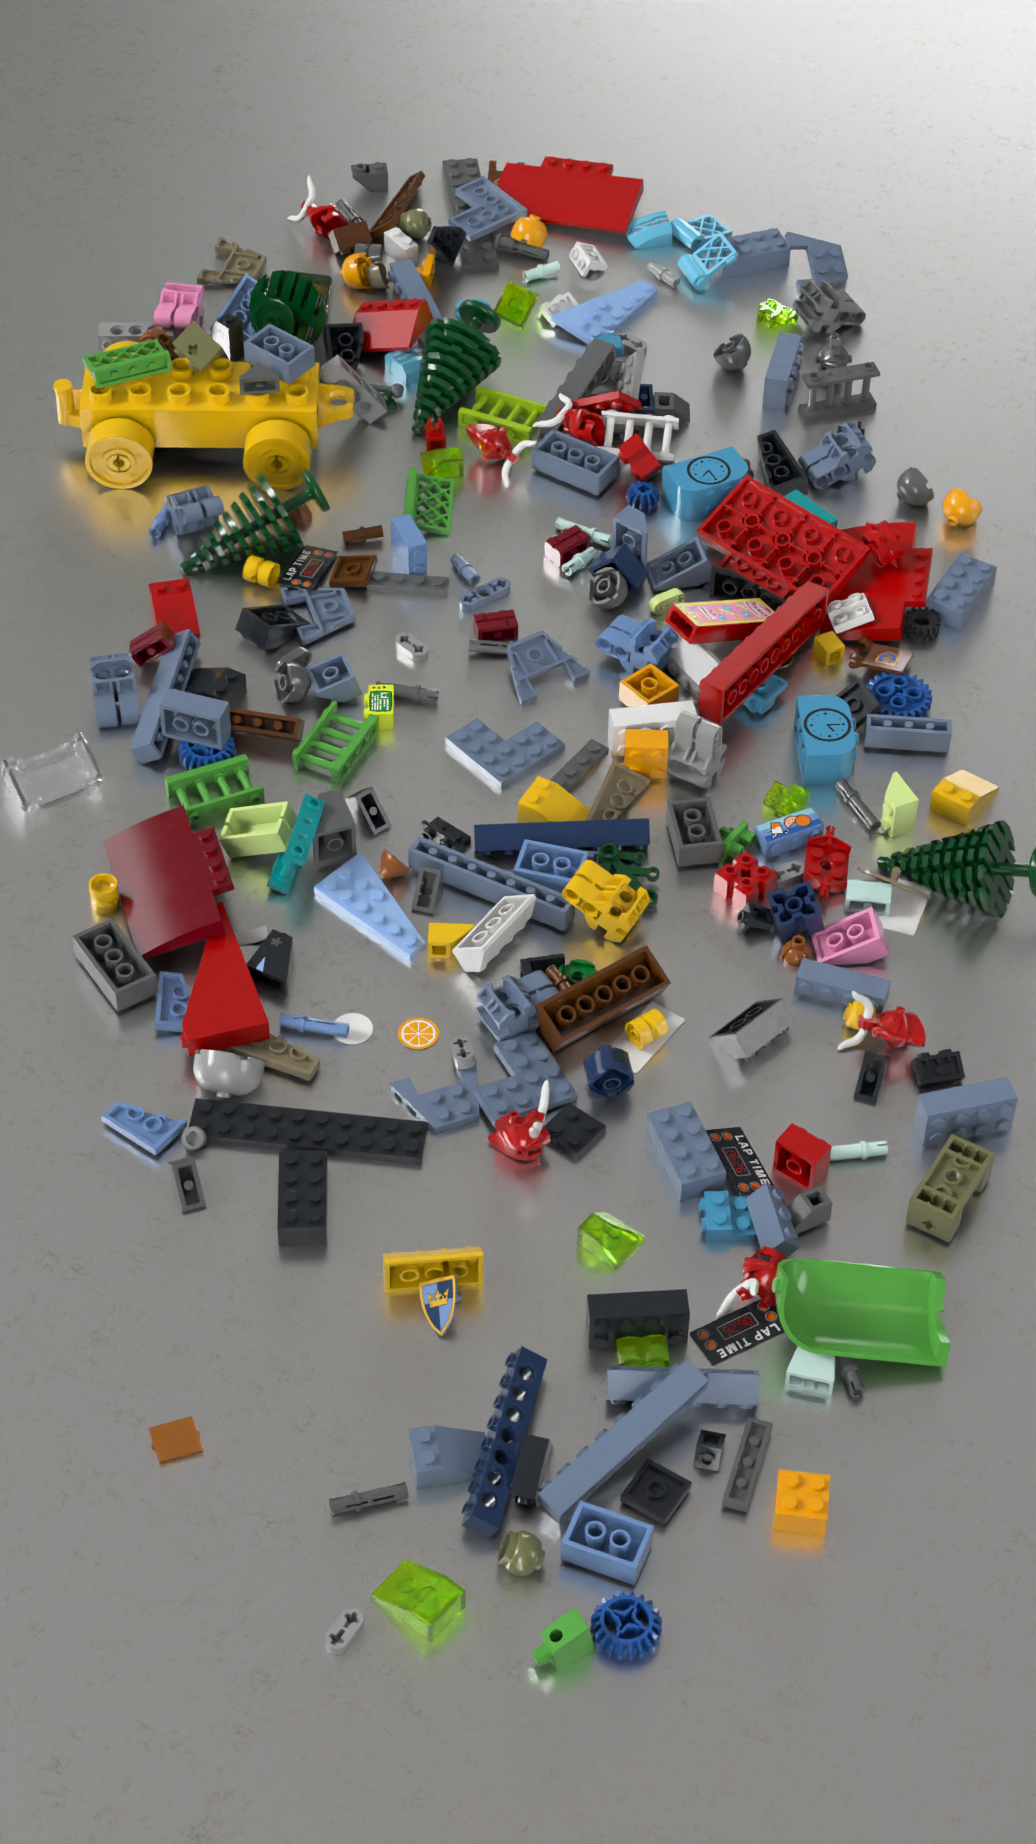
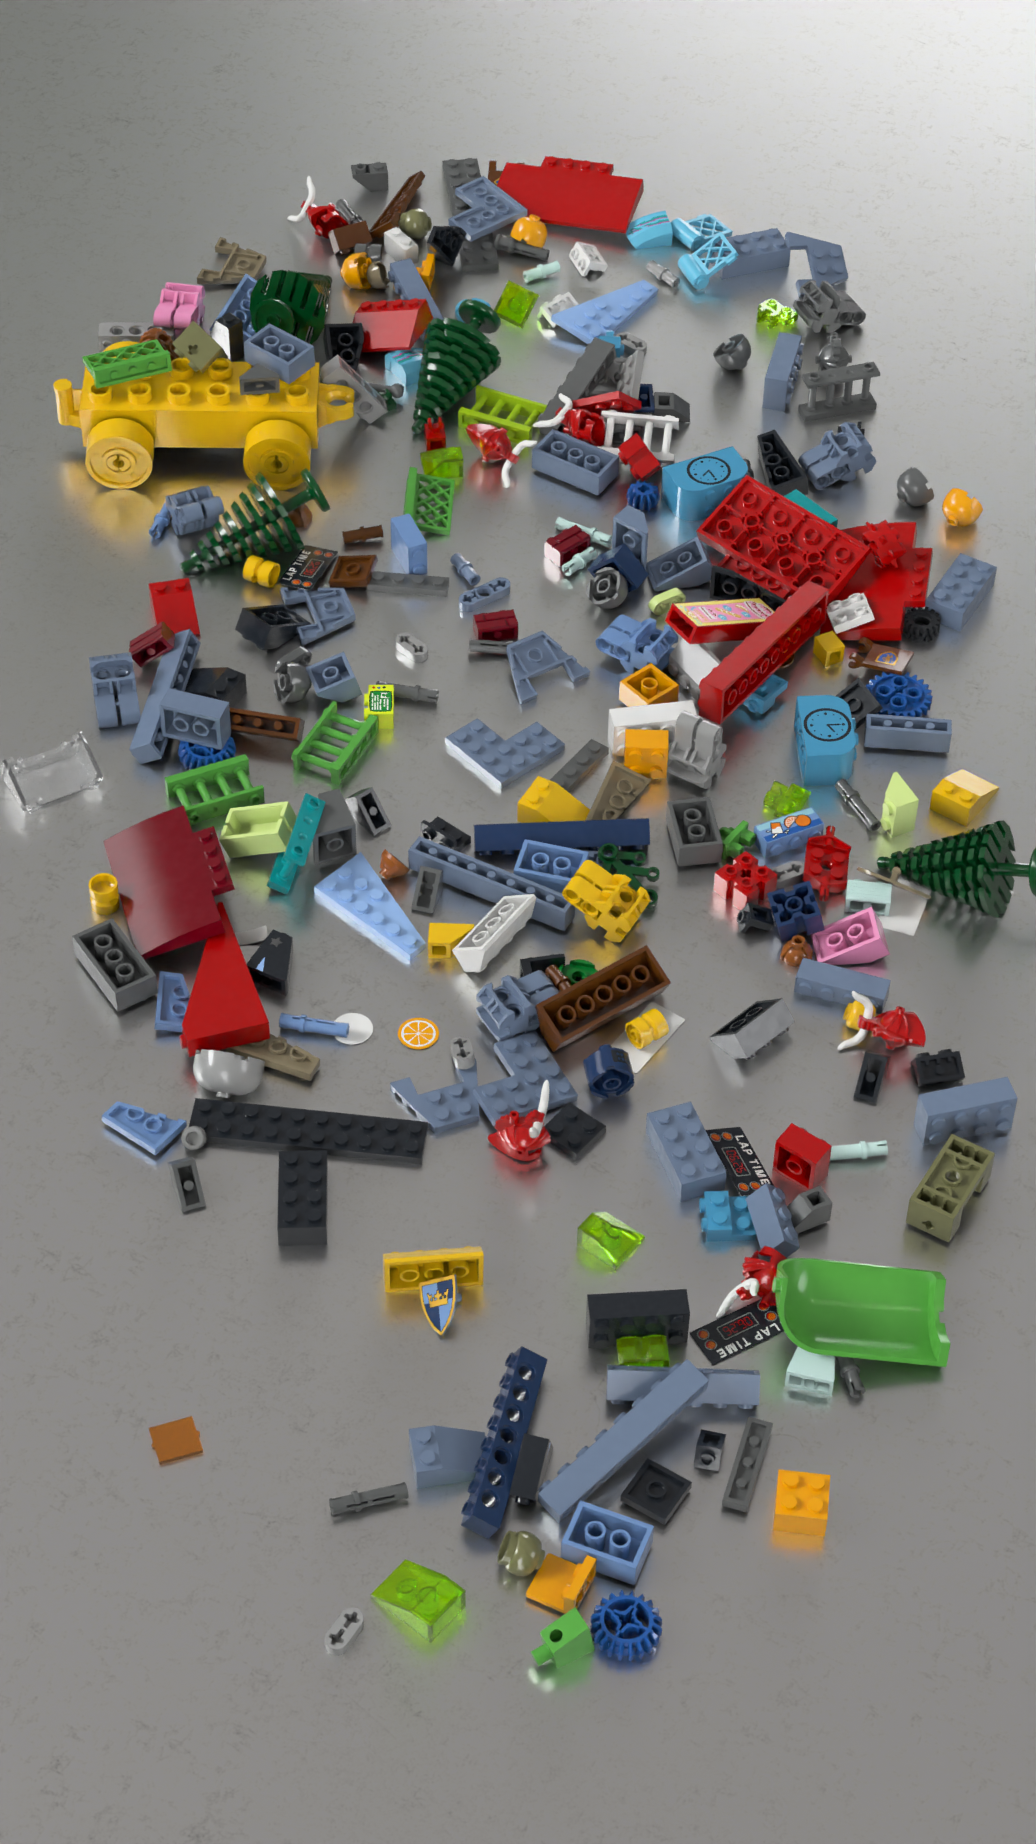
none -> light orange bracket [526,1553,597,1614]

